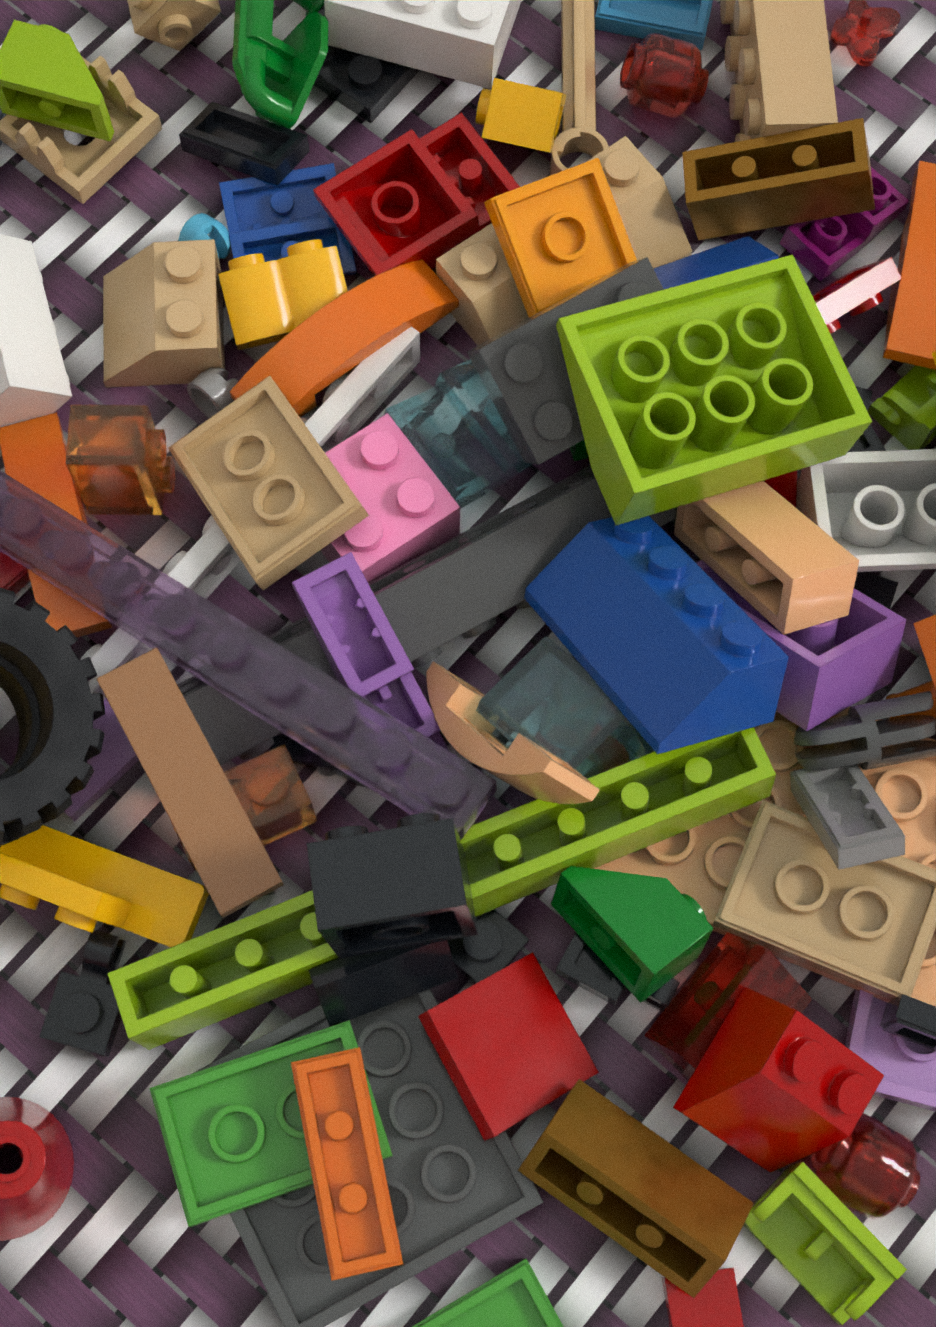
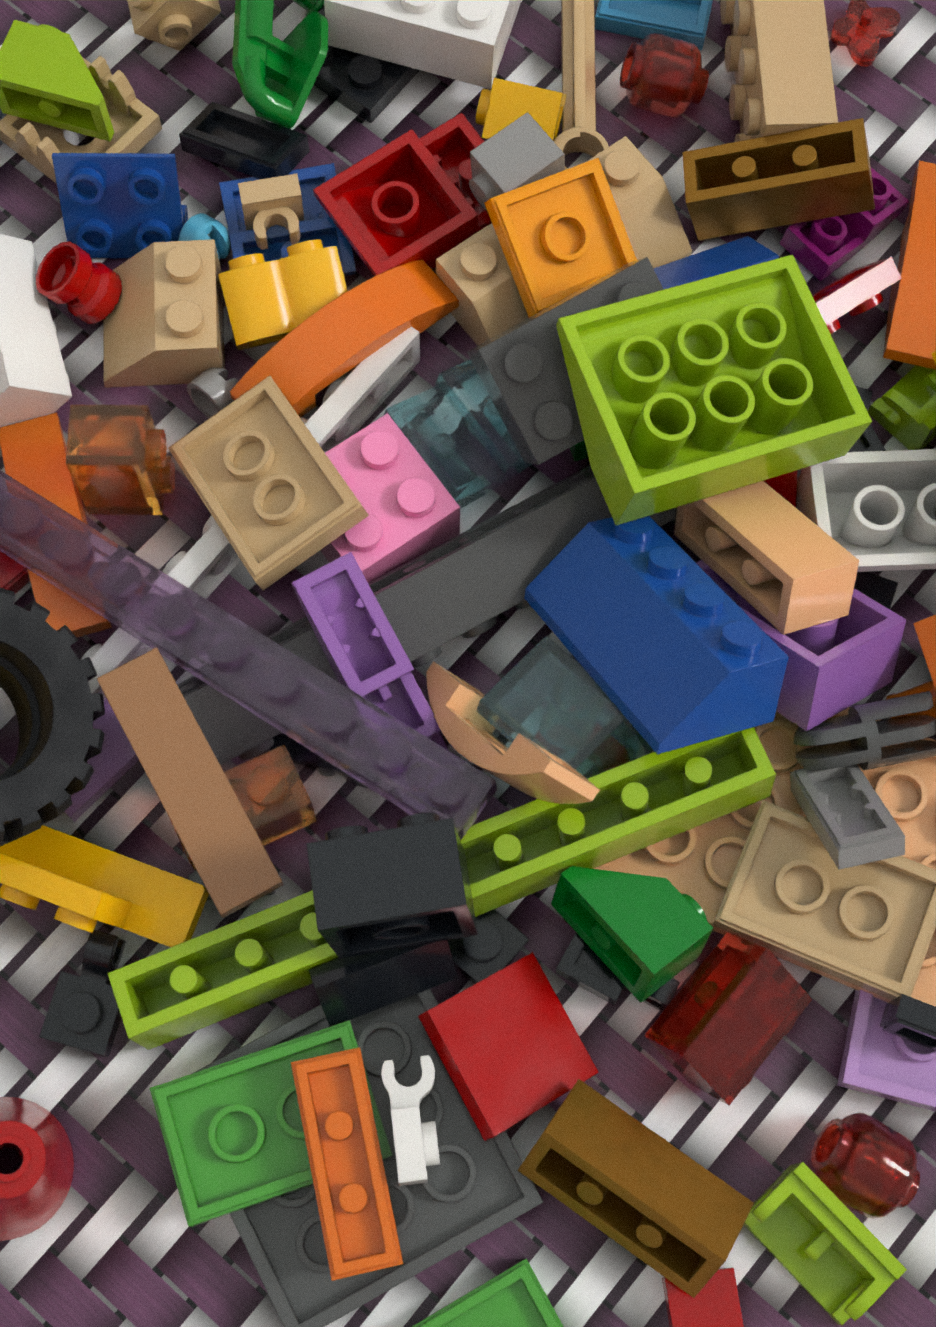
red slope [673,987,884,1173] -> none
none -> red wheel [36,241,122,324]
none -> blue hinge [52,153,188,258]
none -> tan tile [238,174,304,250]
none -> white plate [381,1055,440,1186]
none -> light grey brick [469,112,565,210]

